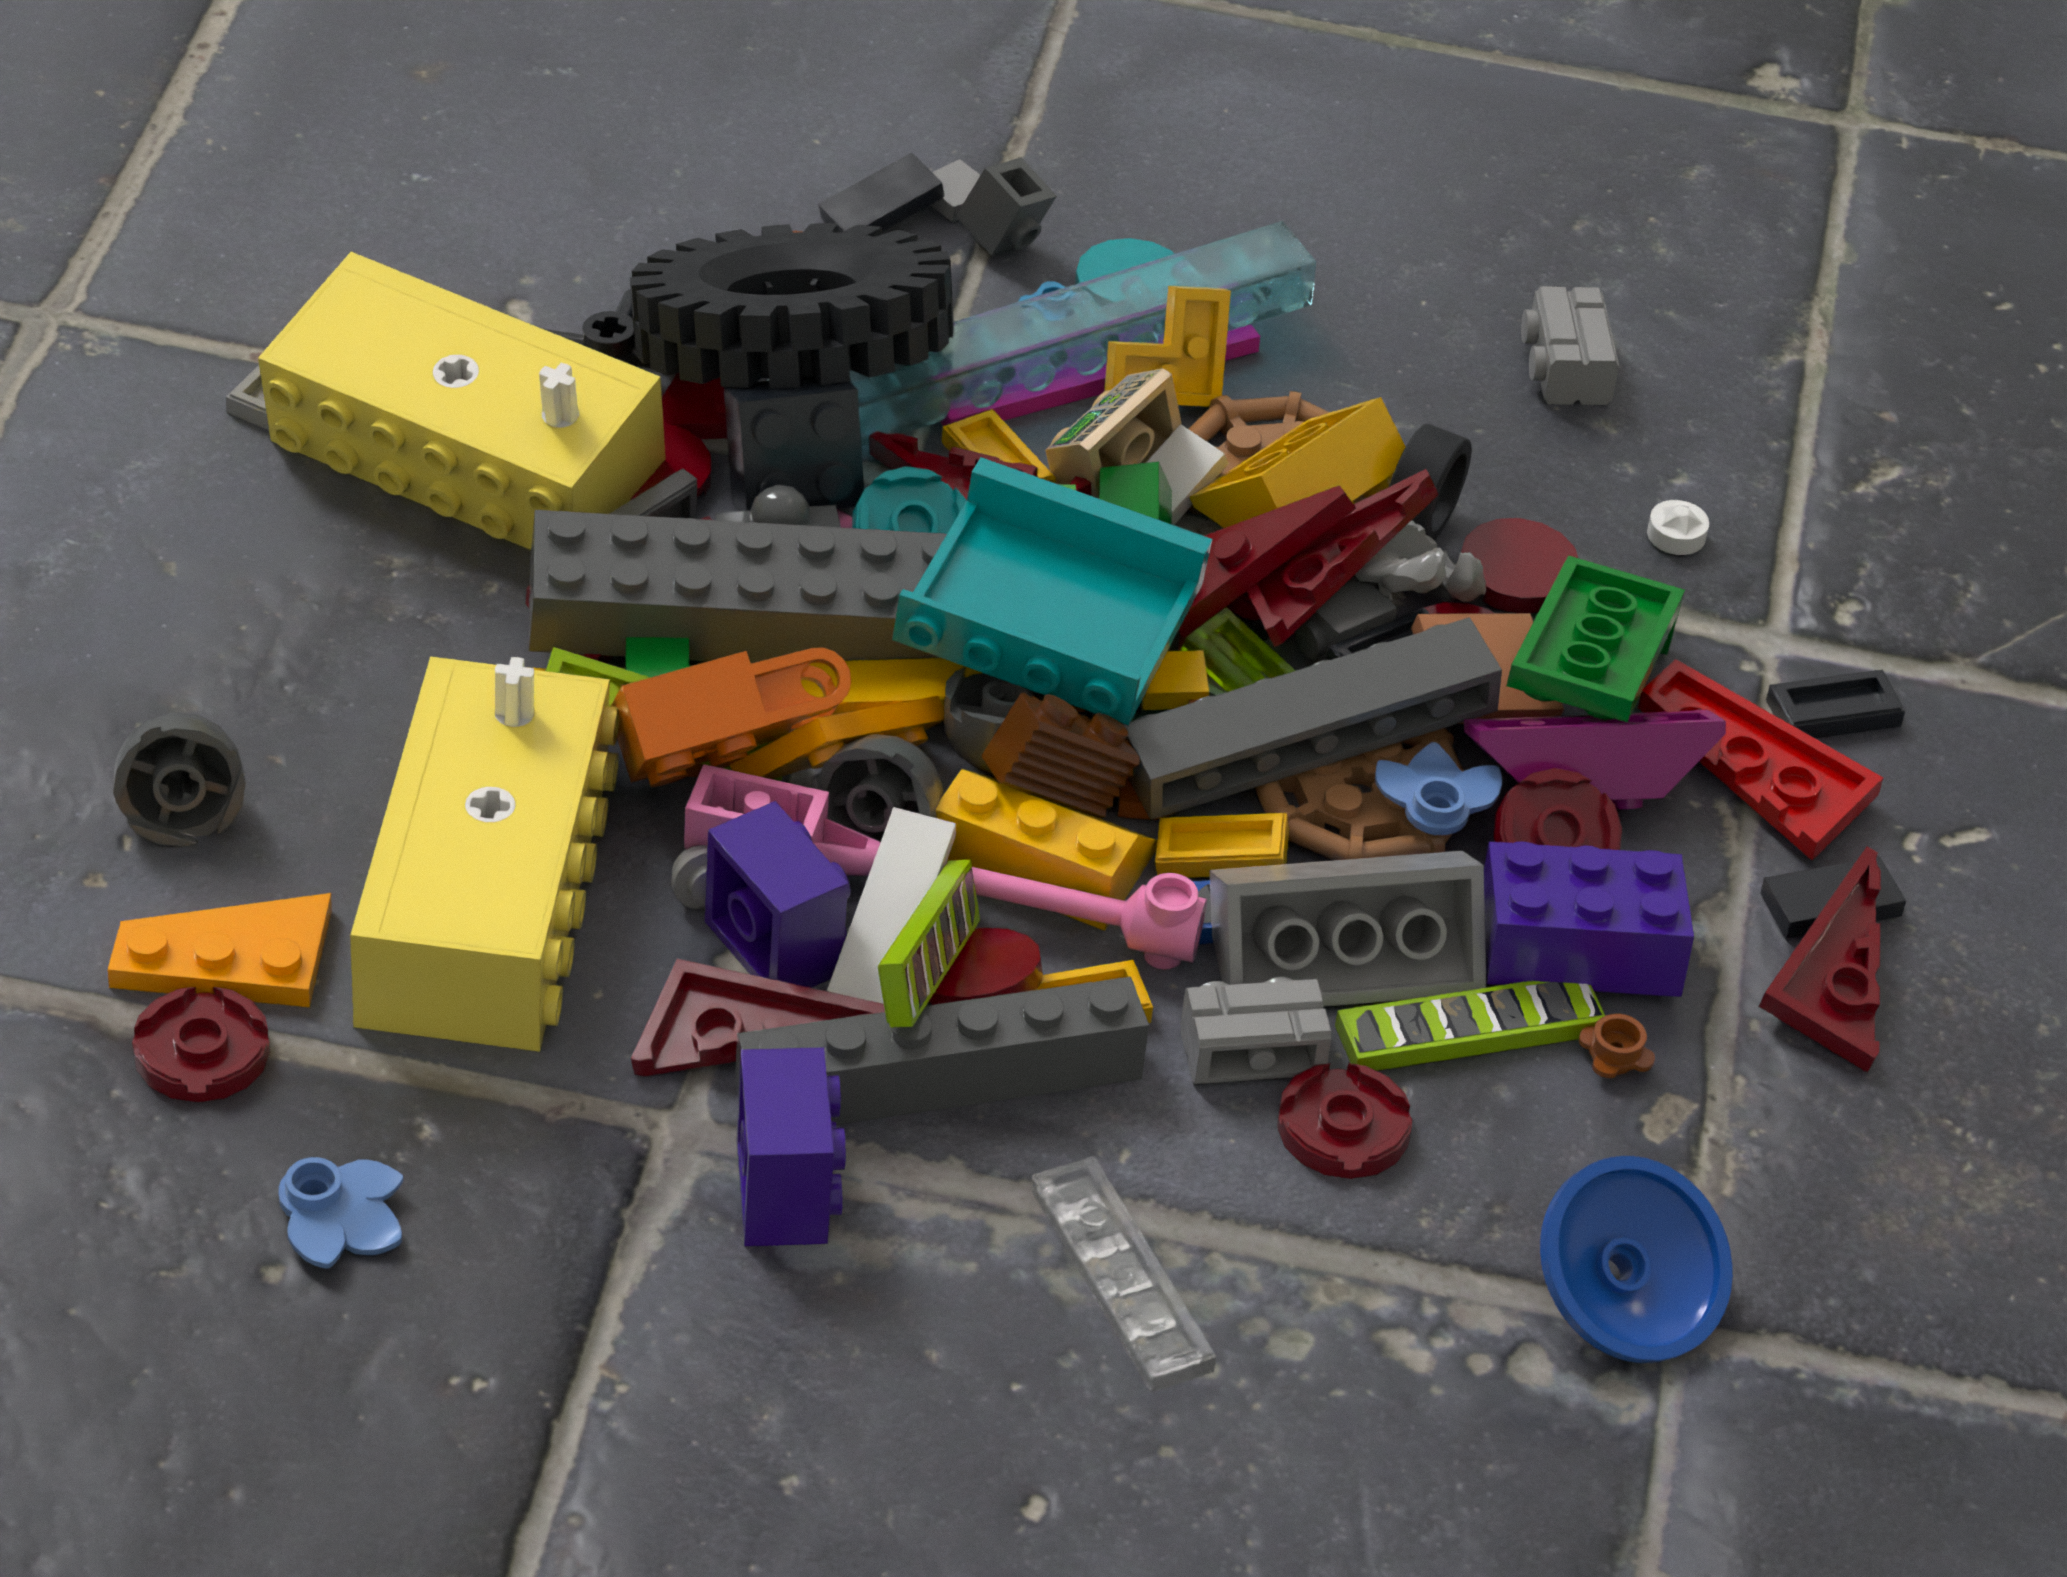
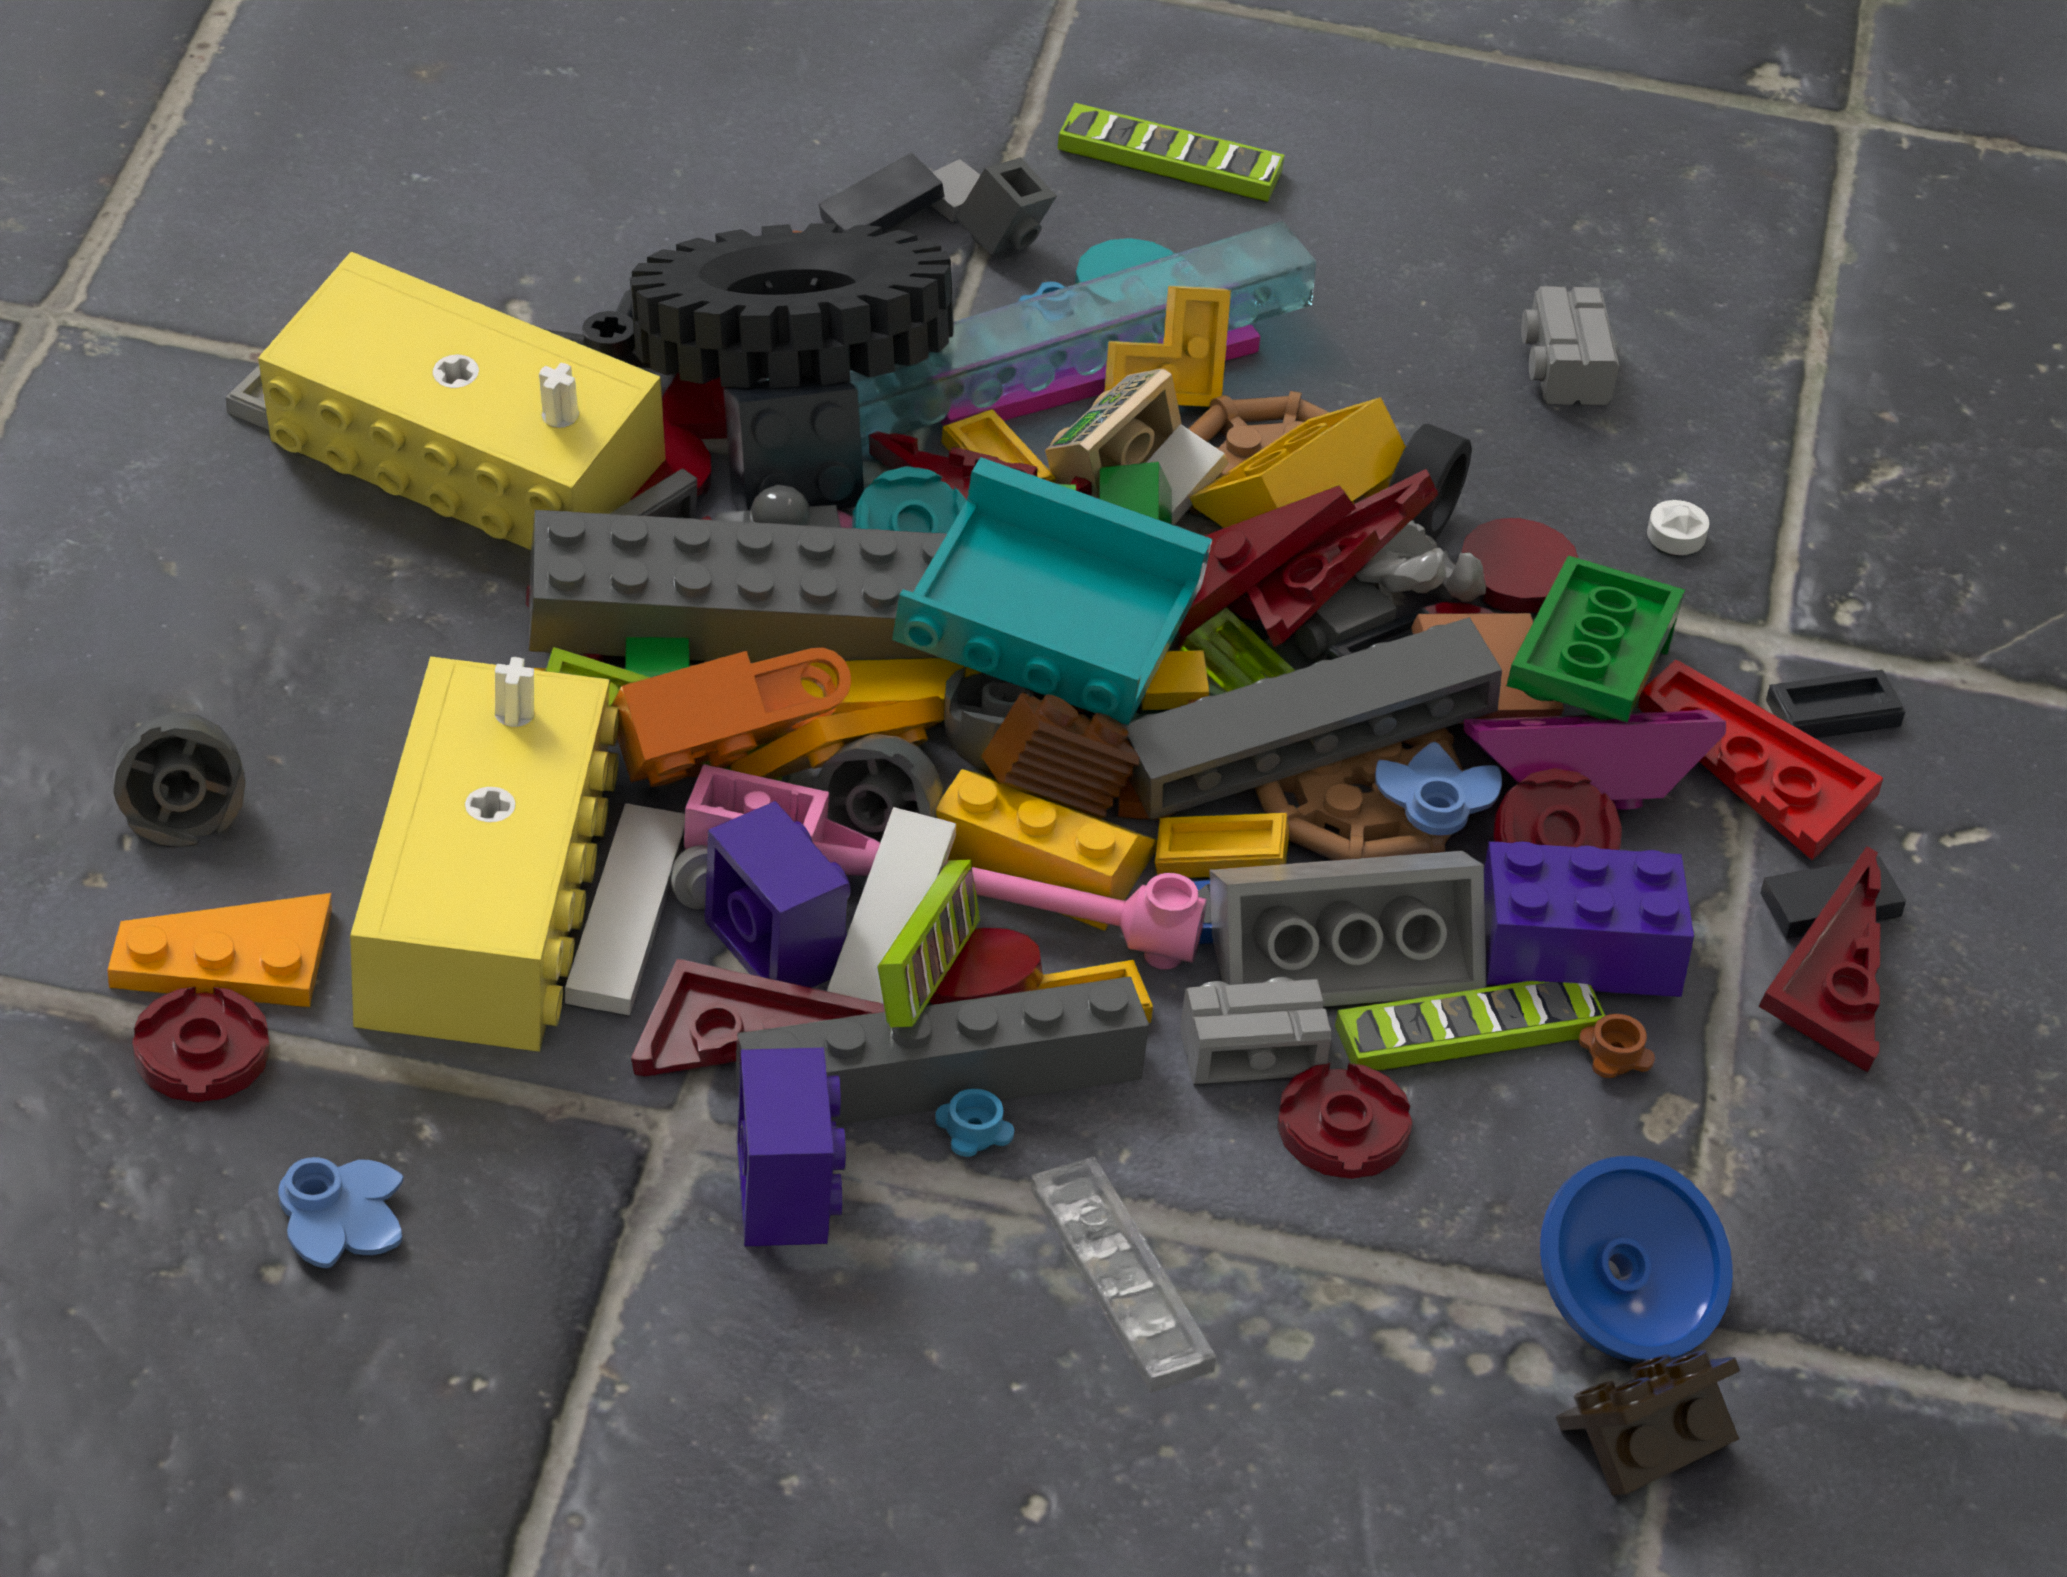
none -> white tile [565,803,685,1015]
none -> dark azure plate [935,1089,1014,1157]
none -> lime tile [1057,103,1285,201]
none -> dark brown bracket [1555,1350,1741,1495]

